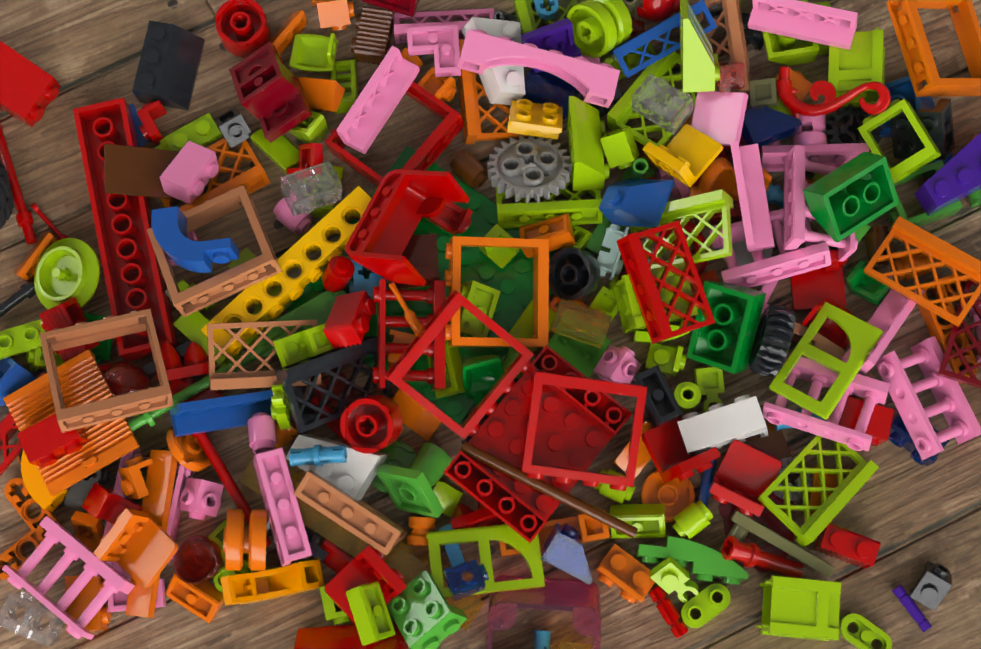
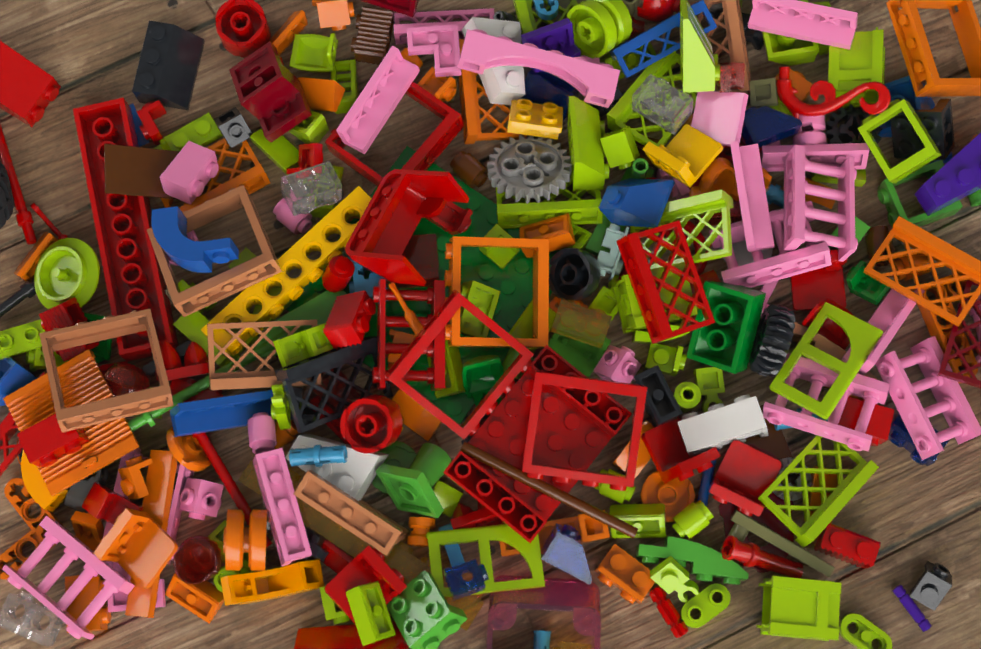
green slope [803,152,899,242] -> none

